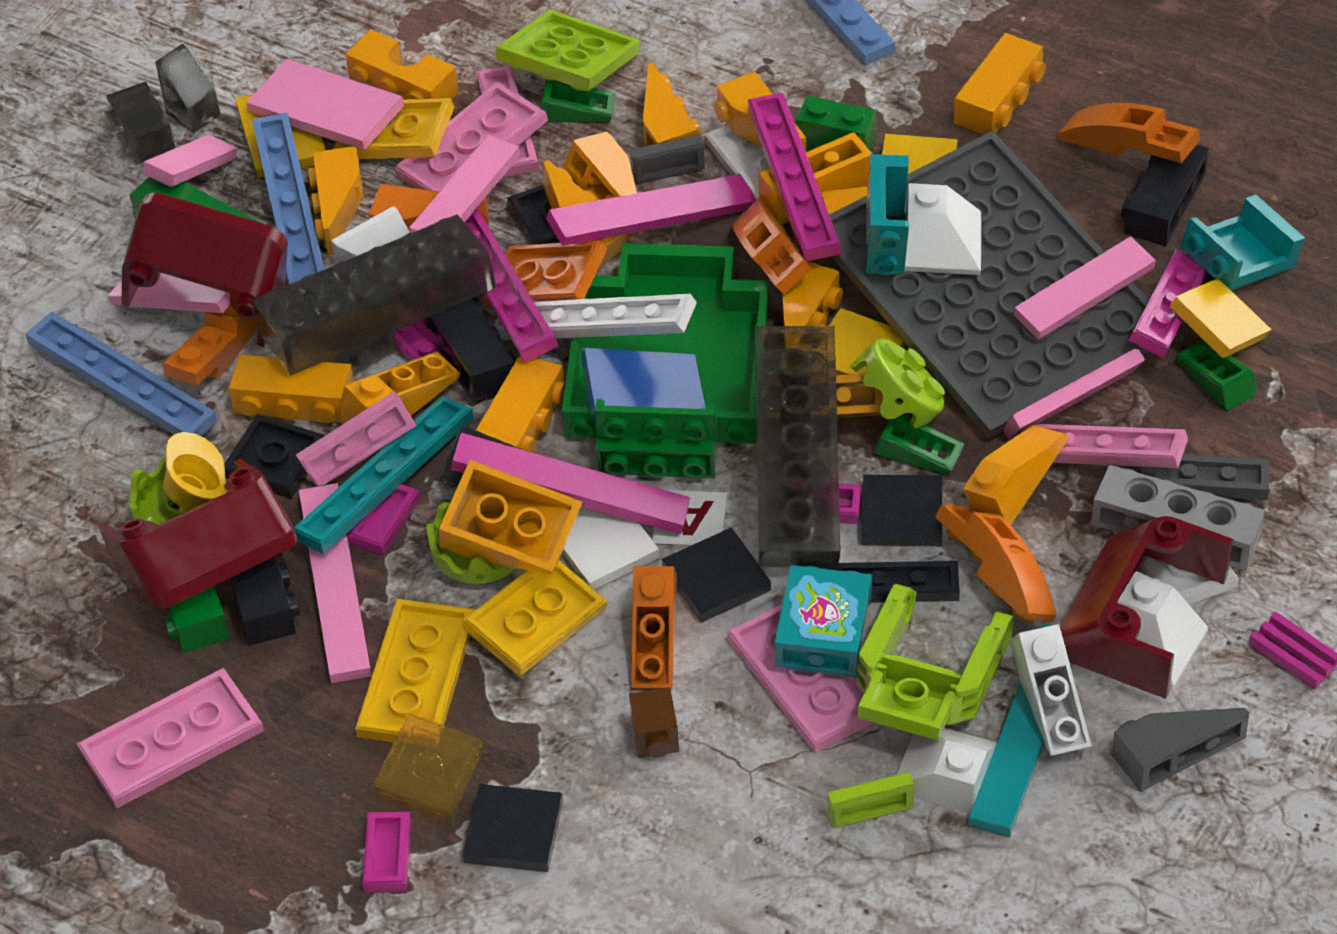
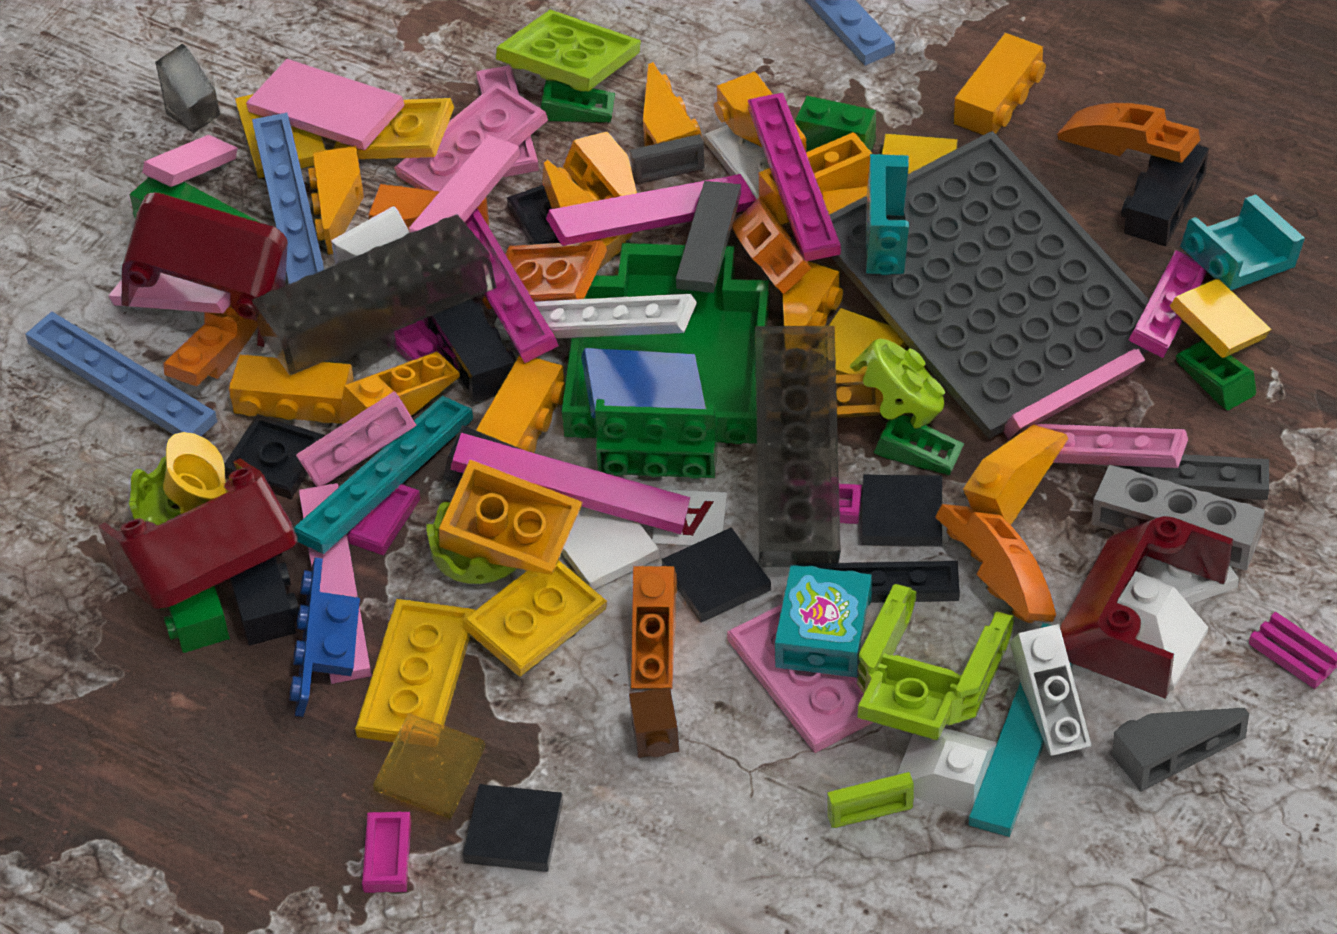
bright pink tile [77,668,264,809] -> none
clear smoke brick [104,81,175,165] -> none
light orange arch [345,29,459,100] -> none
white slope [905,183,981,275] -> none
bright pink tile [1014,236,1156,340] -> none
none -> blue bracket [289,557,360,717]
none -> dark grey tile [676,181,741,293]

